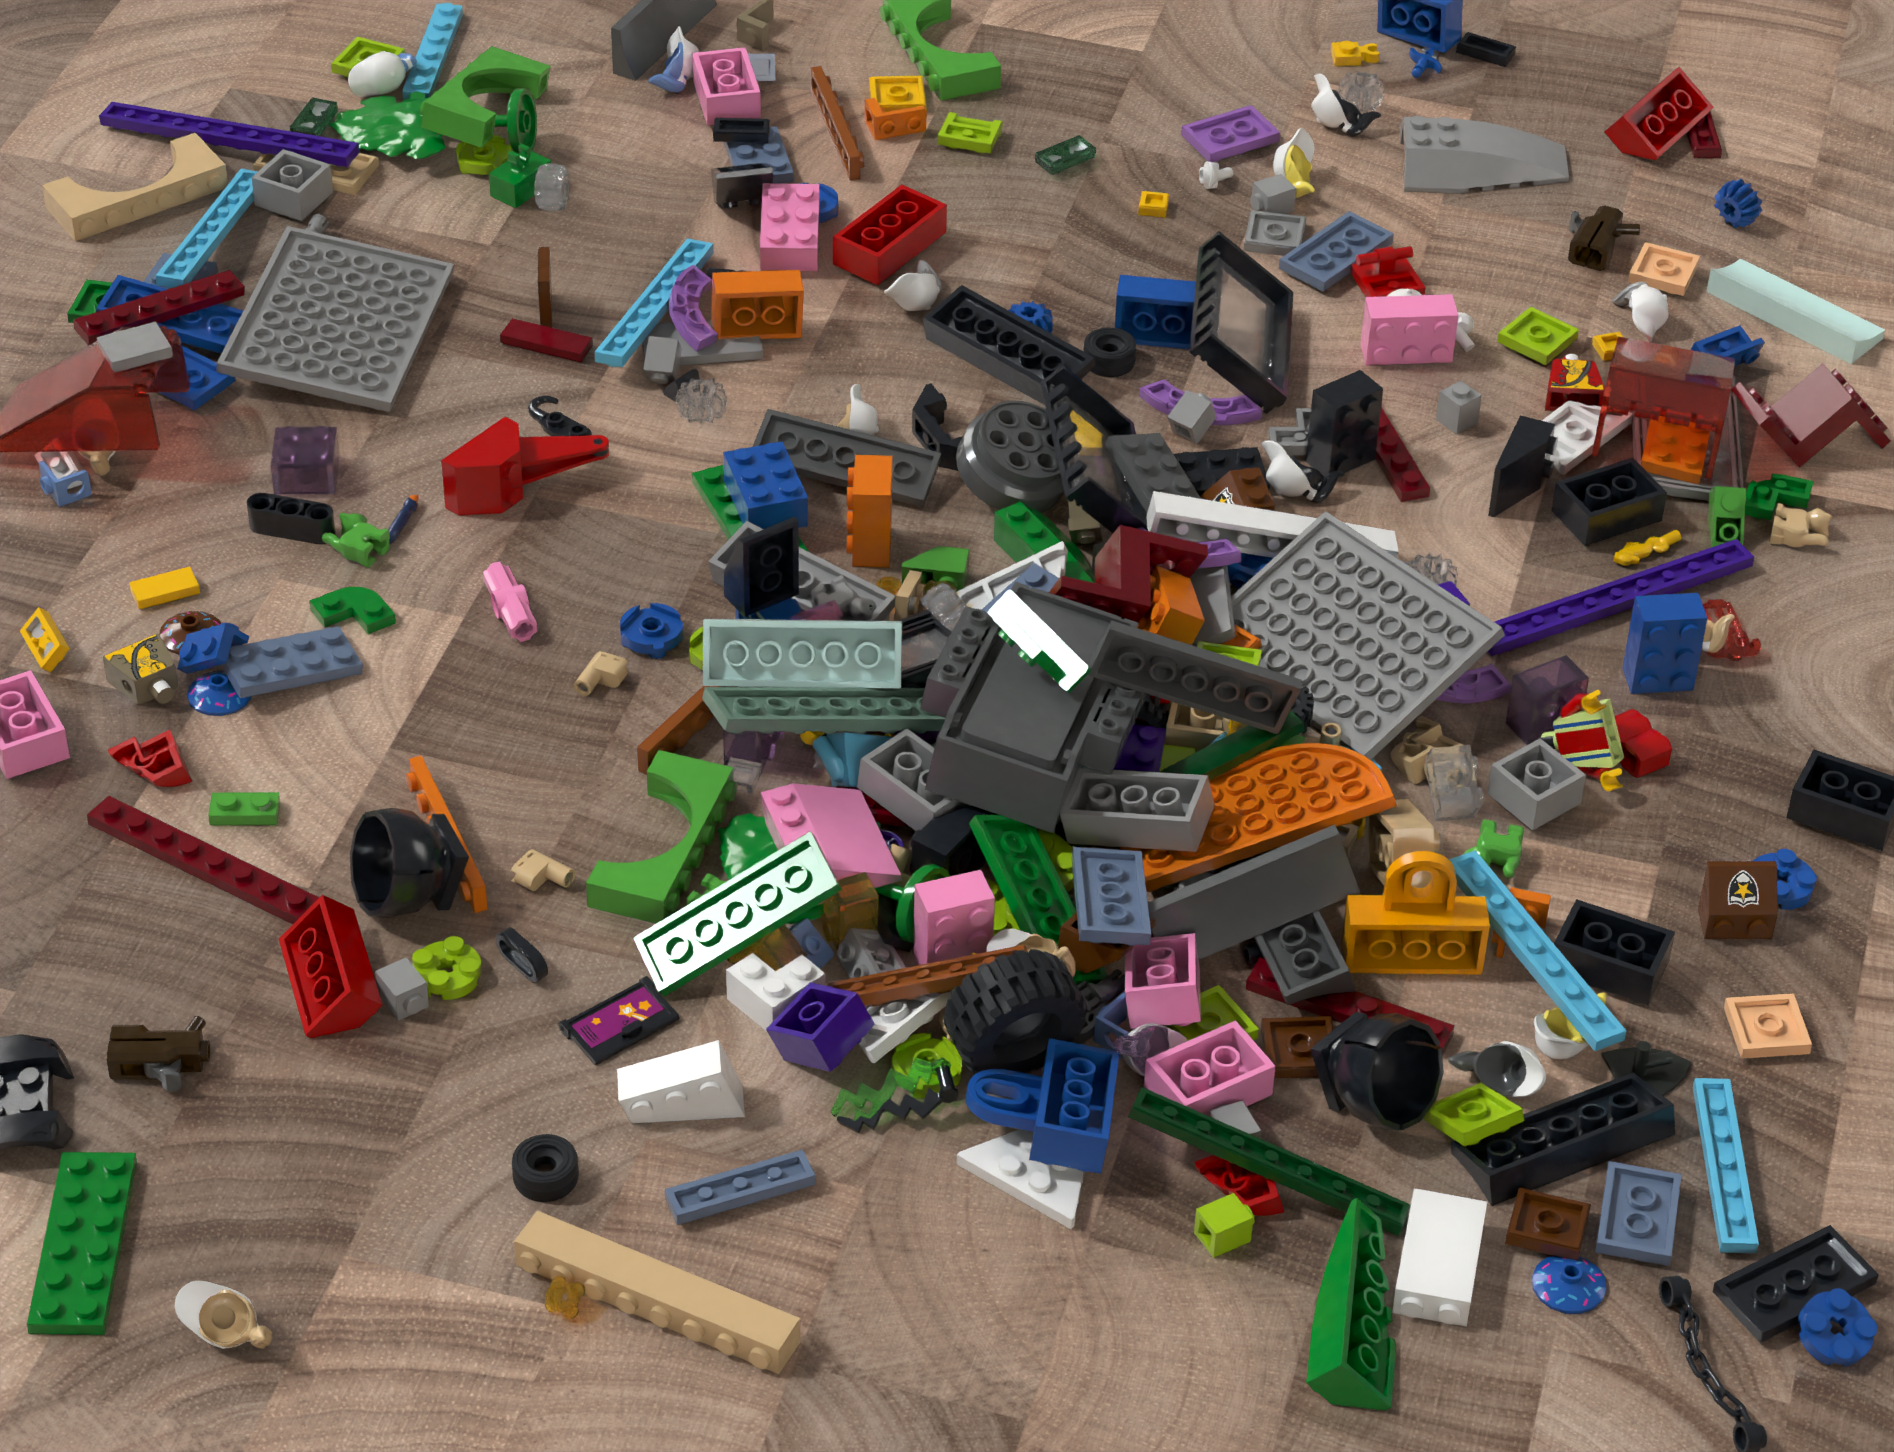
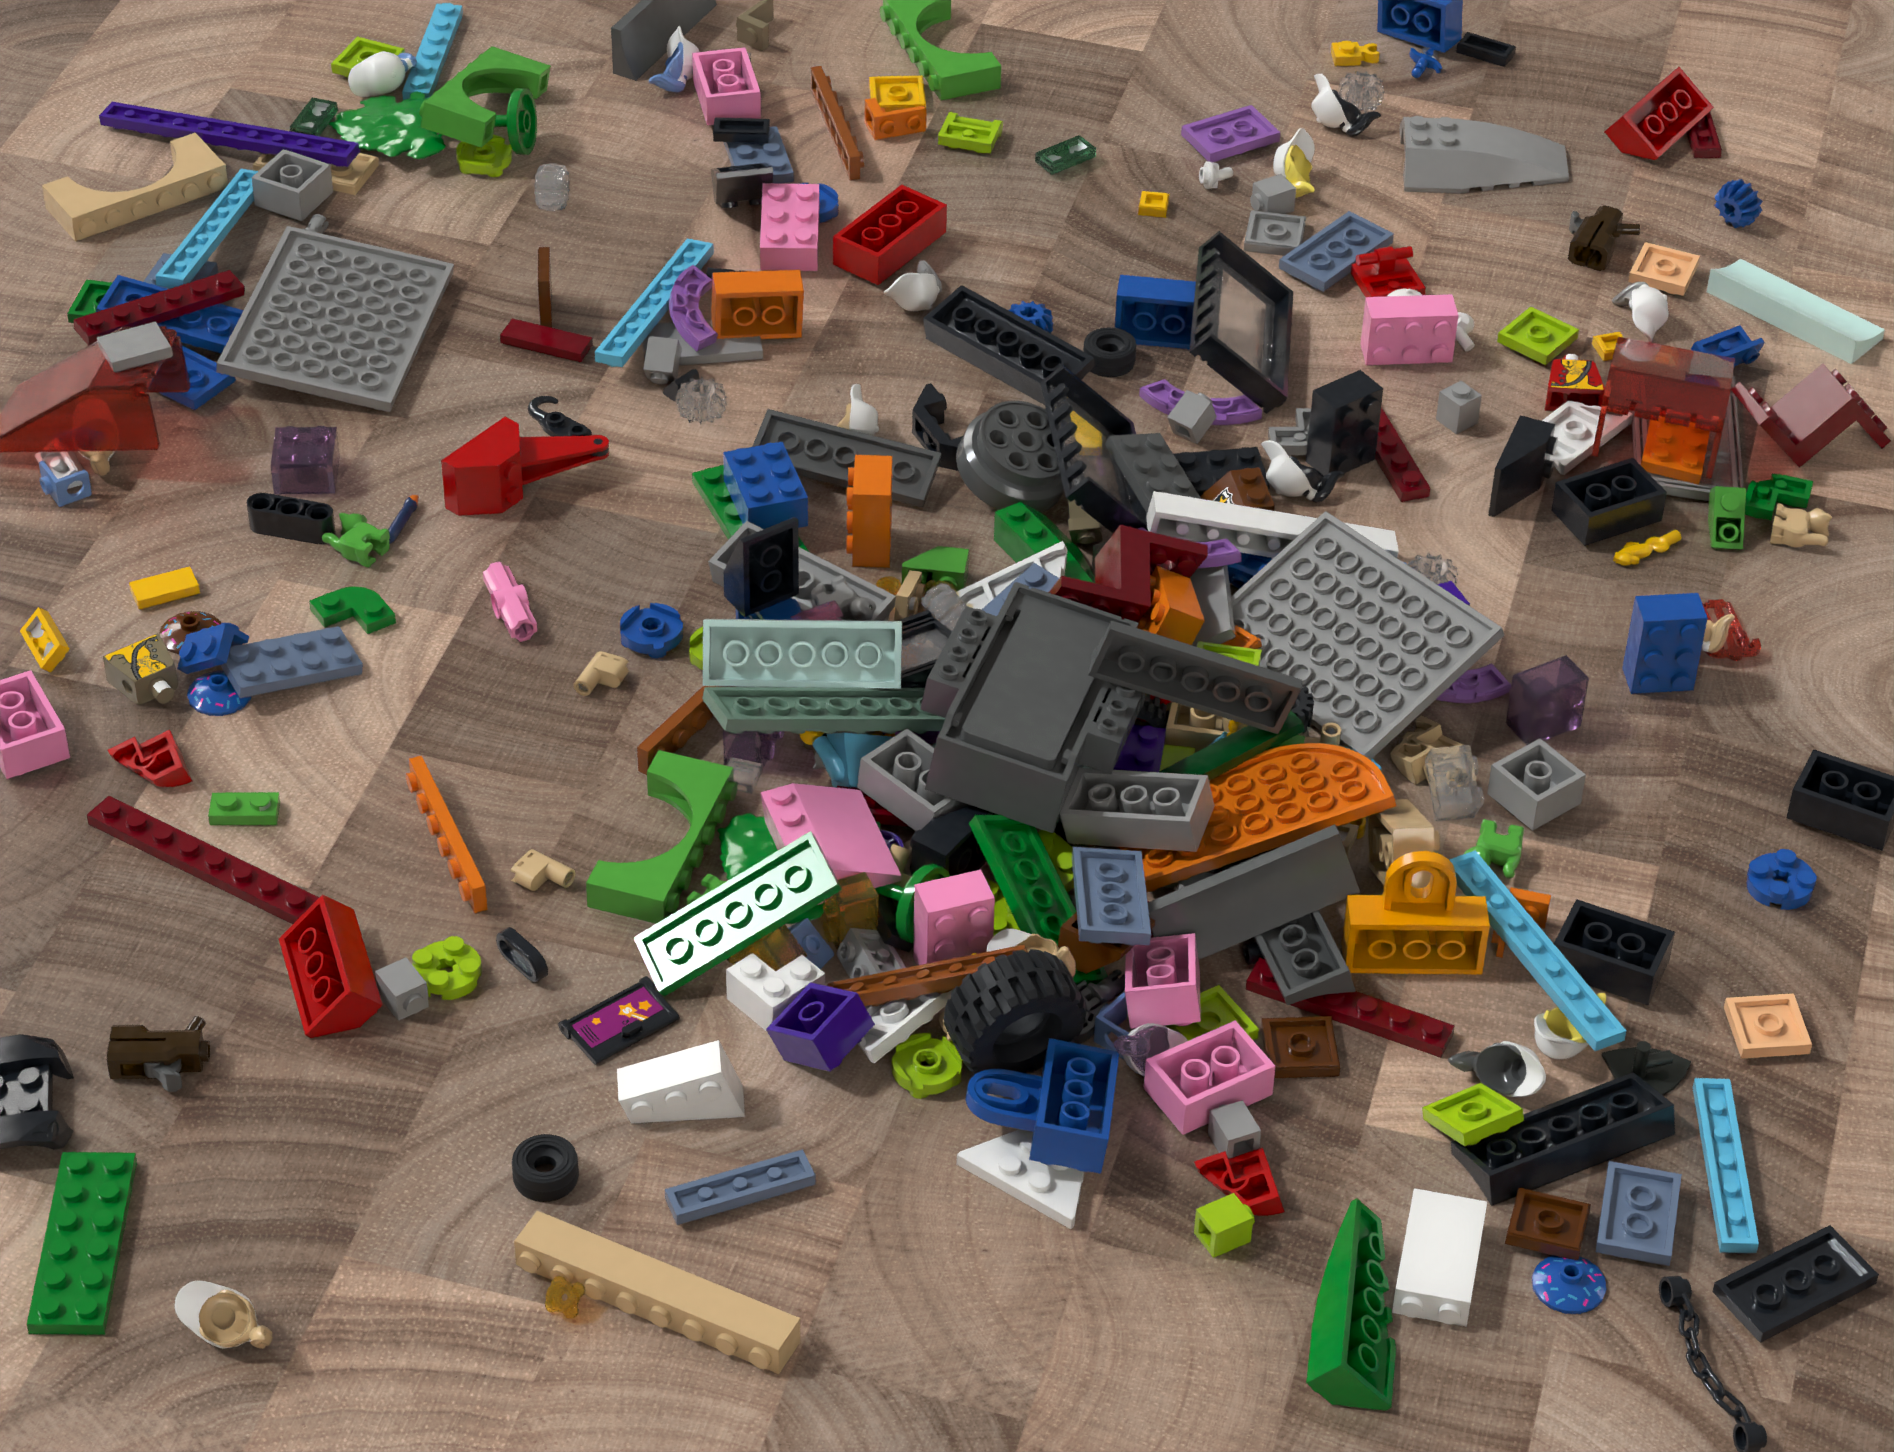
black plate [350,808,469,918] -> none
green brick [489,144,552,209] -> none
sand blue tile [748,53,776,81] -> none
piece [831,1058,959,1133] -> none
bracket [988,590,1091,693] -> none
dark green tile [1128,1087,1411,1236] -> none
black plate [1310,1012,1444,1131] -> none
dark purple plate [1487,539,1754,656] -> none
torso [1541,689,1624,791] -> none
red brick [1615,709,1672,778] -> none
reddish brown slope [1698,861,1778,939] -> none
blue plate [1798,1288,1878,1367] -> none

